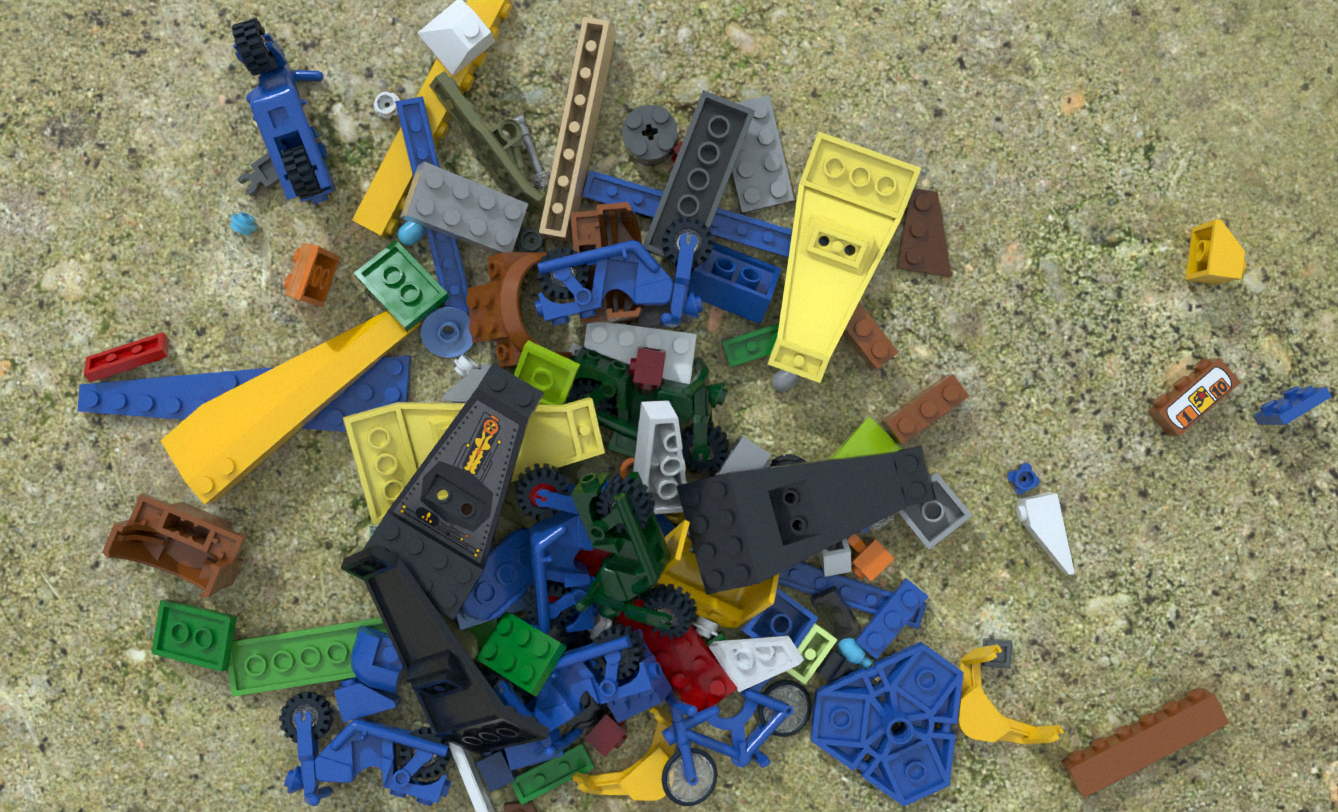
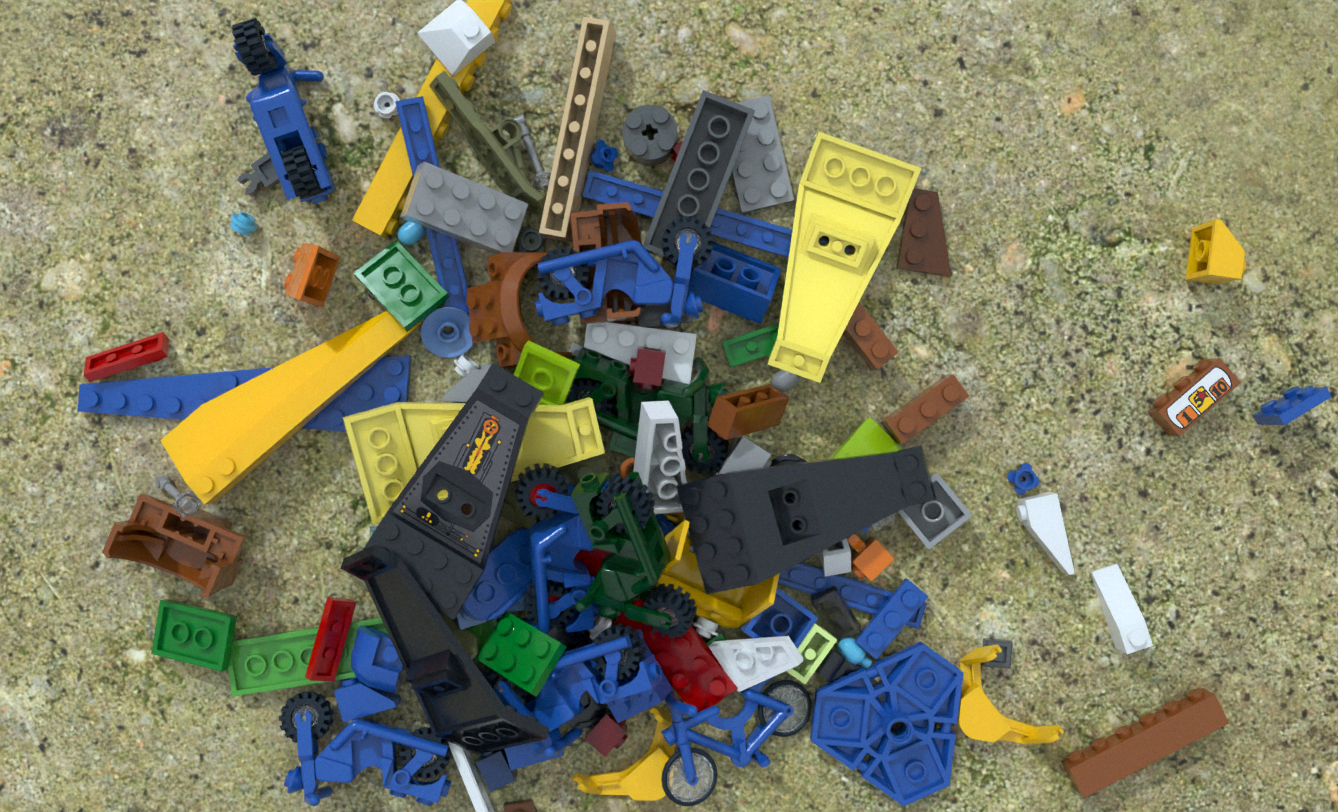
green plate [510,741,595,805] -> none
none -> piece [155,475,201,517]
none -> red plate [305,597,357,682]
none -> blue plate [590,140,618,172]
none -> dark orange brick [707,384,789,440]
none -> white slope [1090,564,1153,654]

